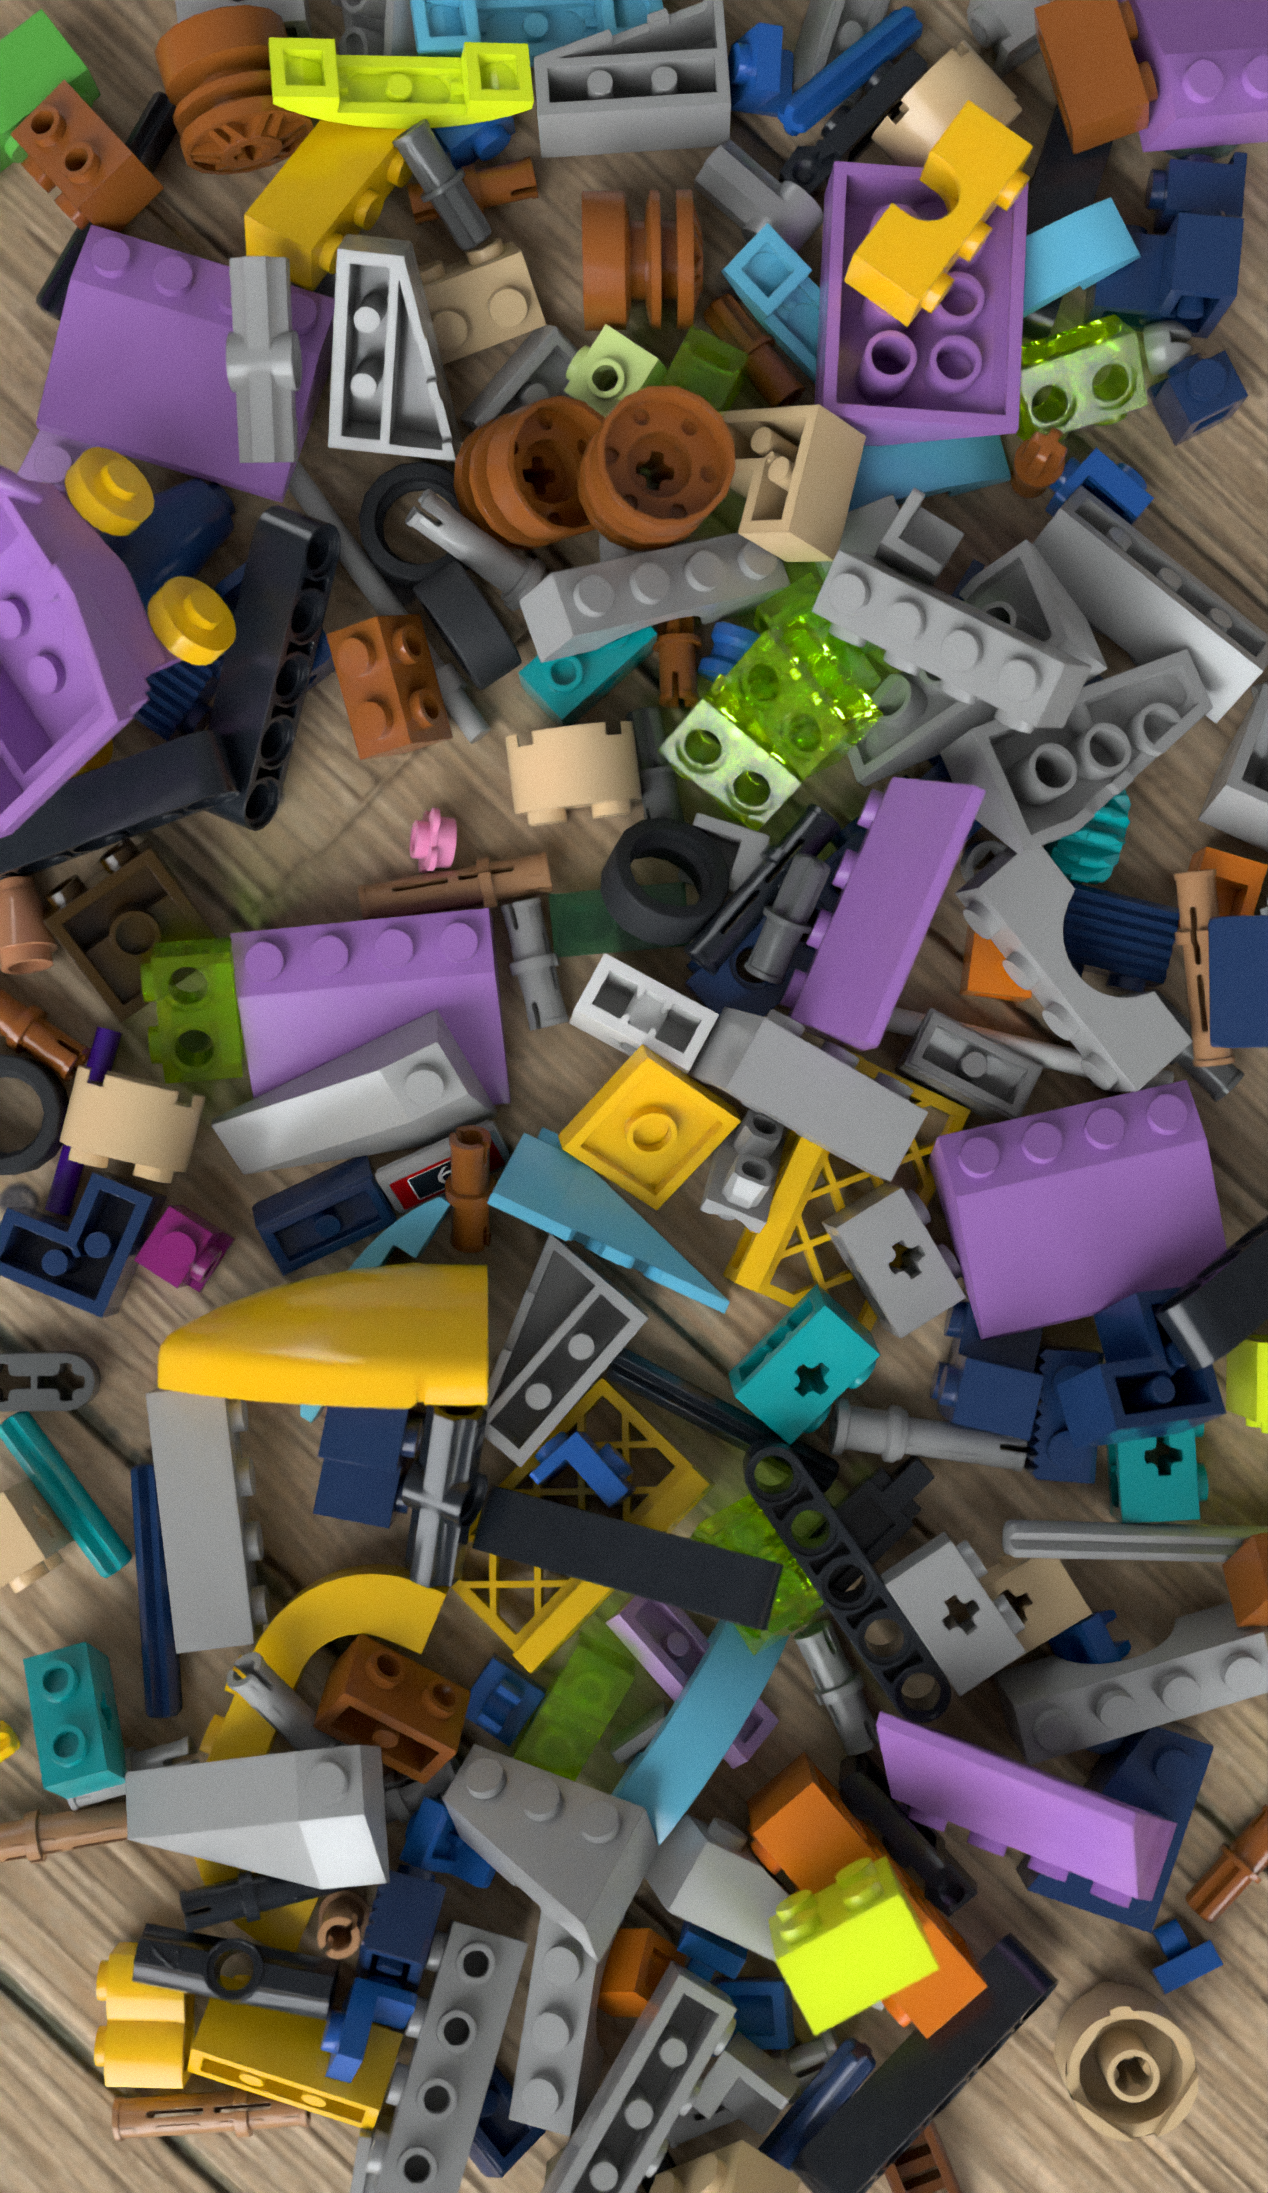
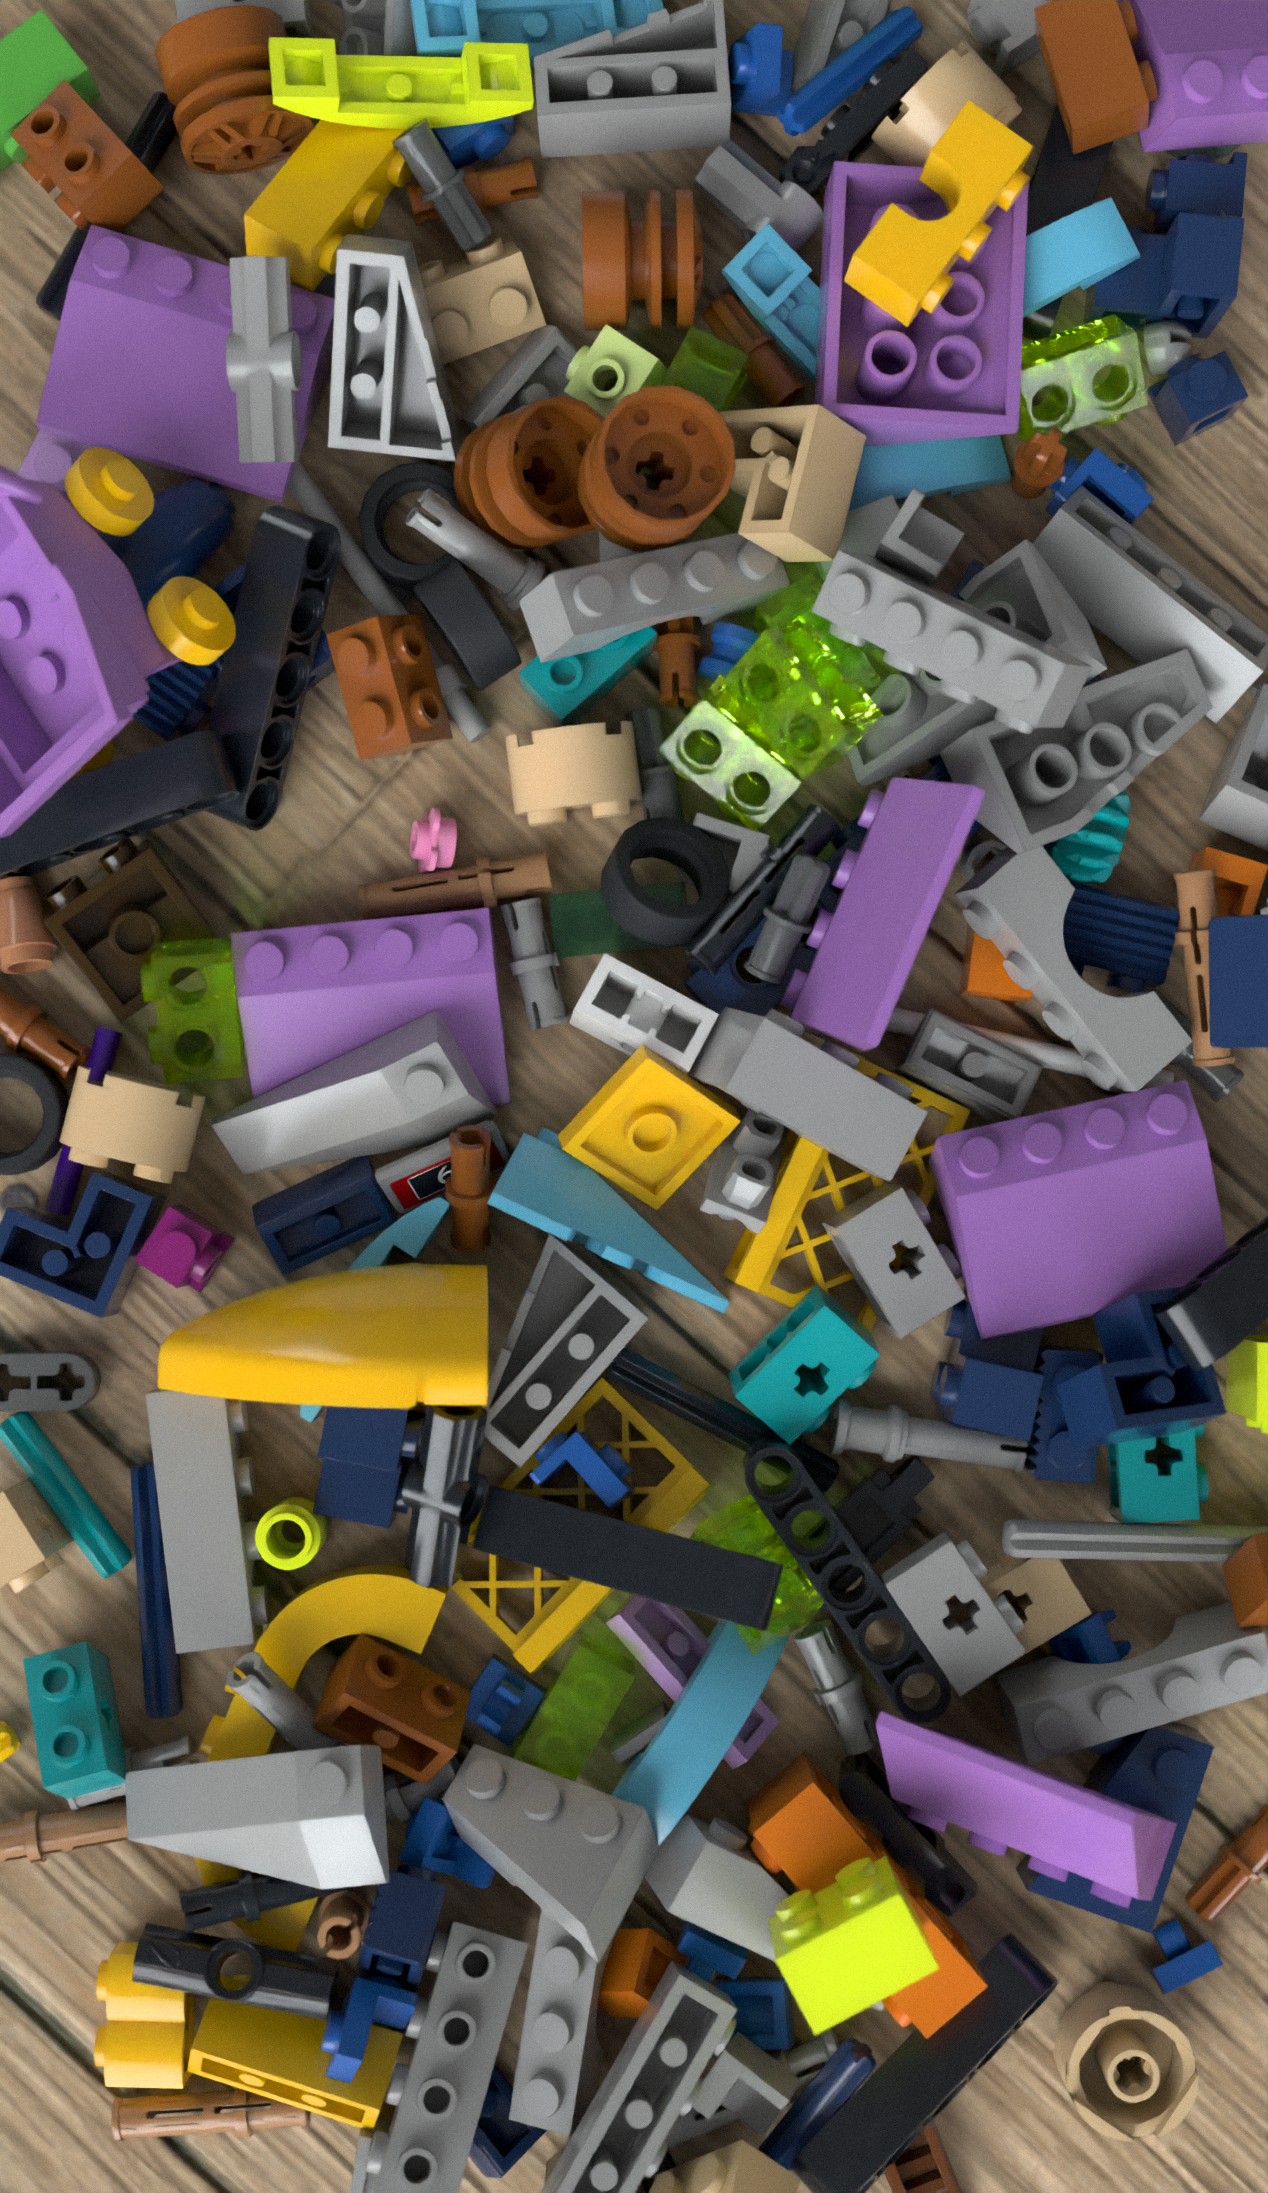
none -> neon yellow brick [255,1497,328,1570]

